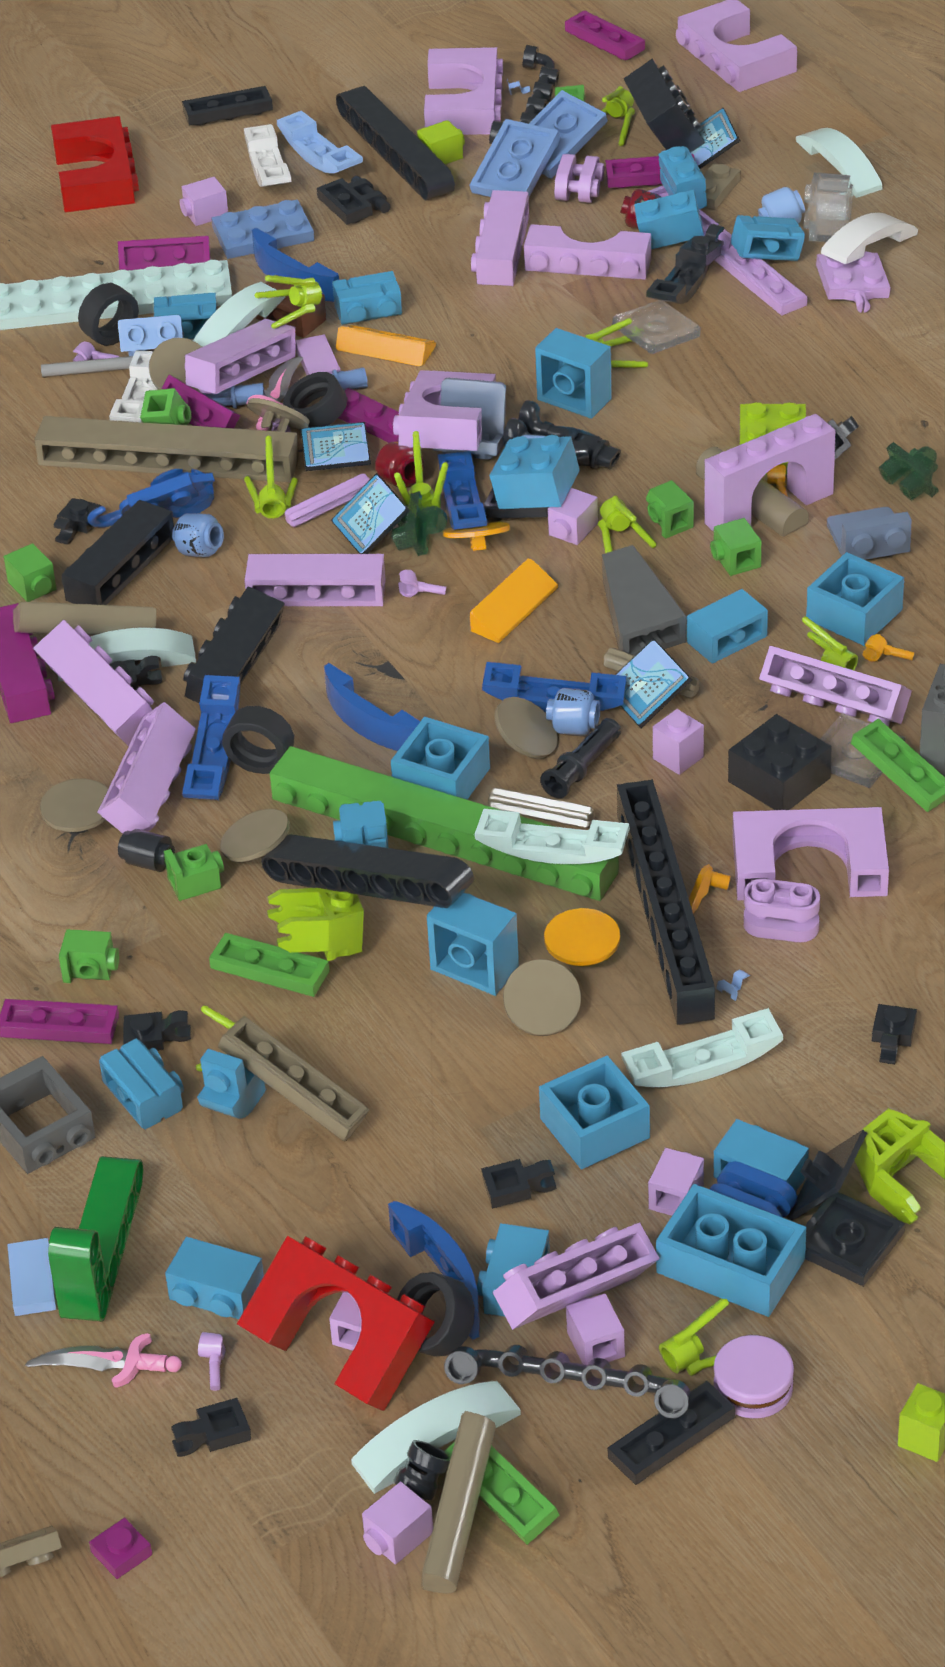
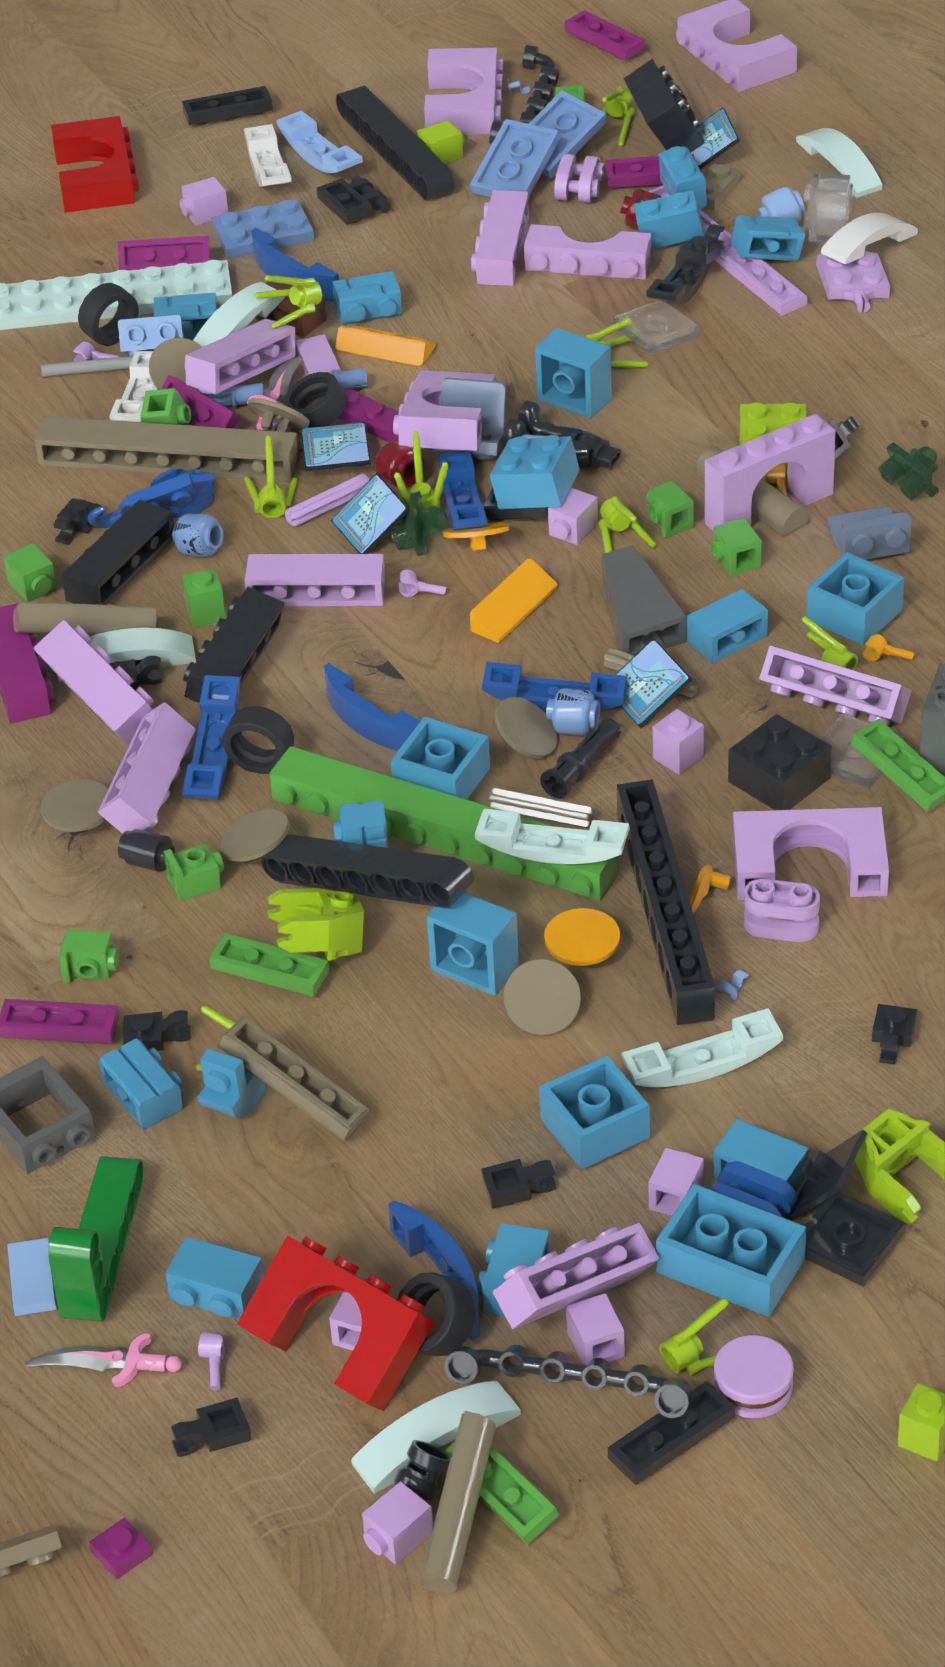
none -> bright green brick [181,569,226,628]

